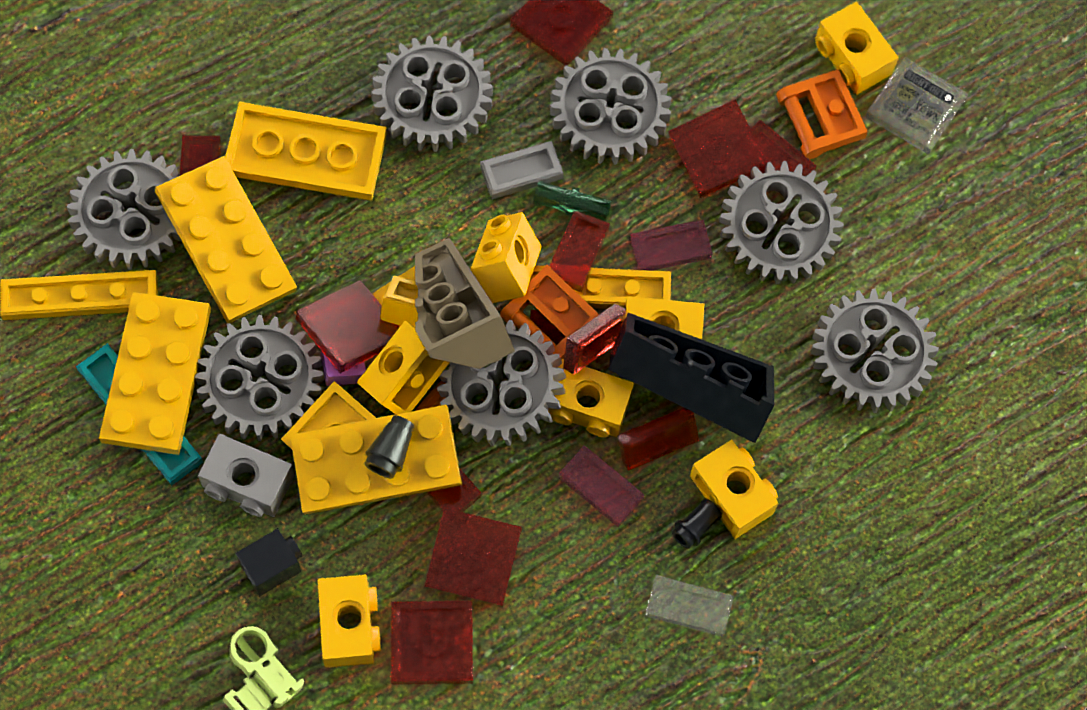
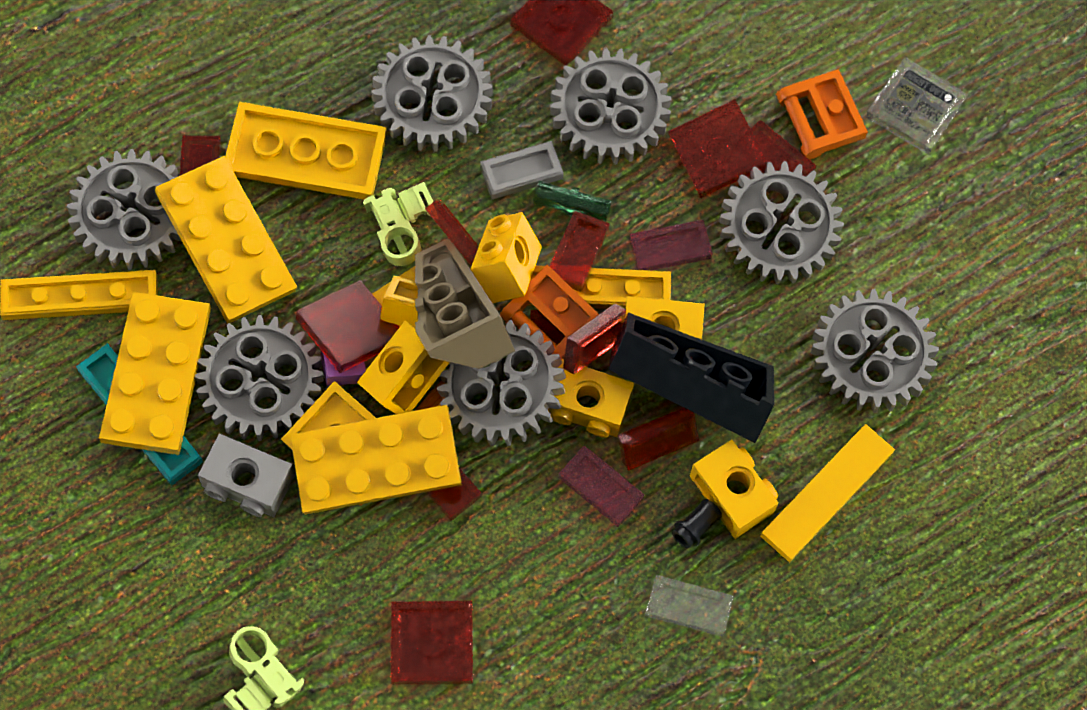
black brick [236,528,303,597] -> none
yellow brick [318,575,381,668] -> none
pearl dark grey cone [364,415,415,479] -> none
clear red tile [425,508,522,606] -> none
yellow brick [815,1,899,95] -> none
none -> yellowish green piece [363,182,440,266]
none -> clear red tile [425,199,479,266]
none -> yellow tile [760,424,895,563]

